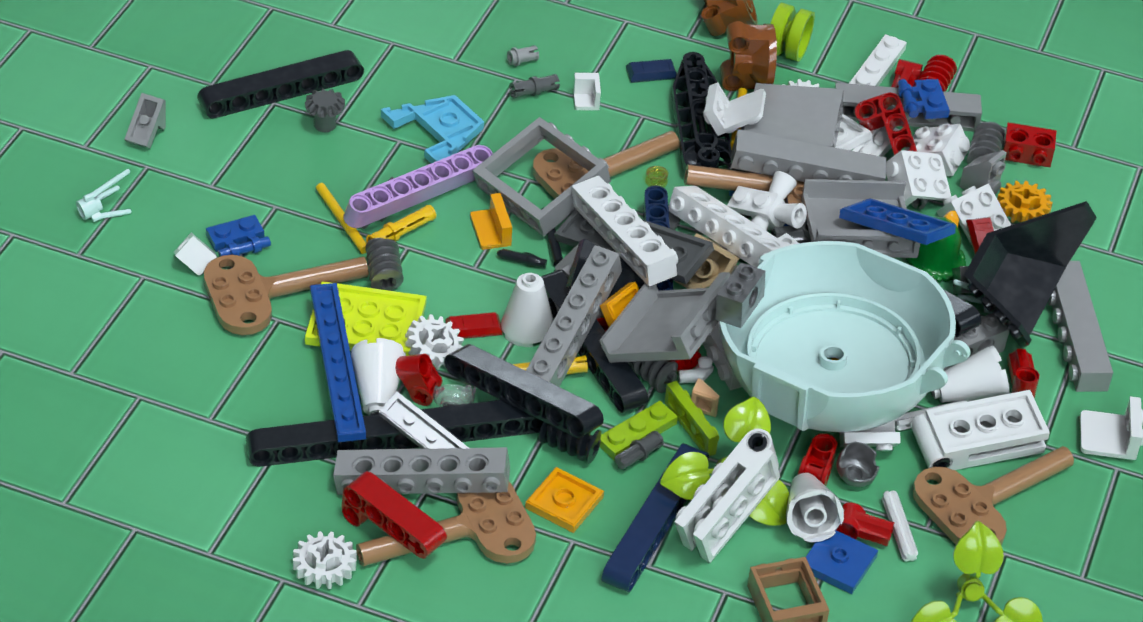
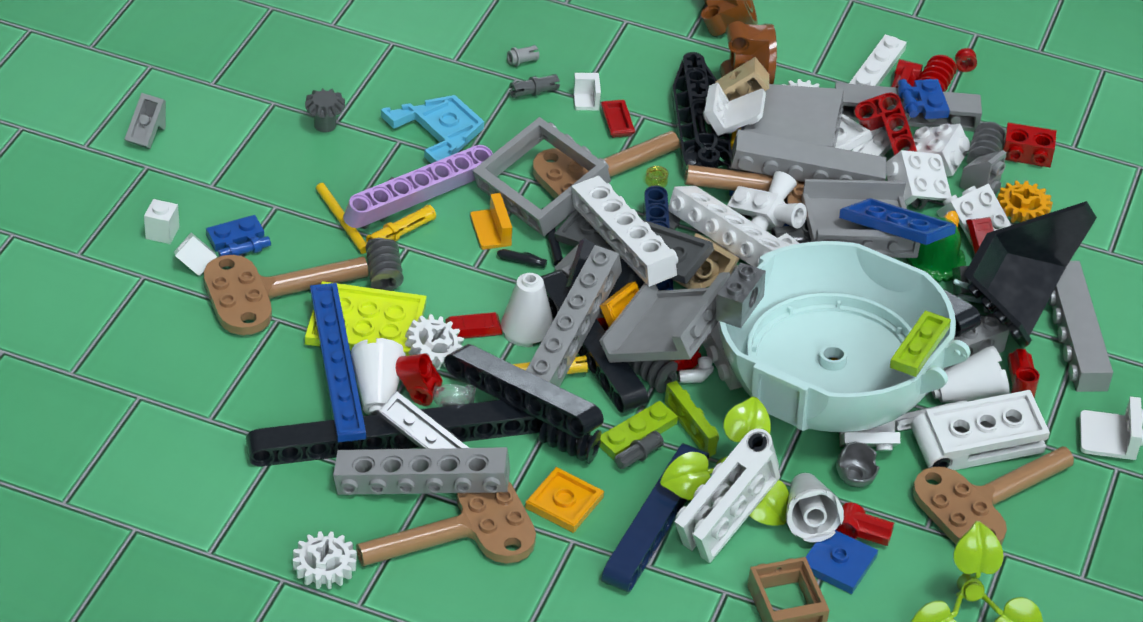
light aqua plant [76,169,132,222] -> none
black beam [197,50,364,118] -> none
red beam [342,471,447,559] -> none
dark blue tile [626,59,677,82] -> none
light nougat slope [691,378,720,417] -> none
lime wheel [770,2,815,62] -> none
red piece [798,433,837,486] -> none
white axle [882,490,918,562] -> none
none -> white brick [144,199,179,244]
none -> red tile [601,99,635,138]
none -> tan brick [715,57,769,101]
none -> lime plate [890,310,951,377]
none -> red bush [955,48,977,72]

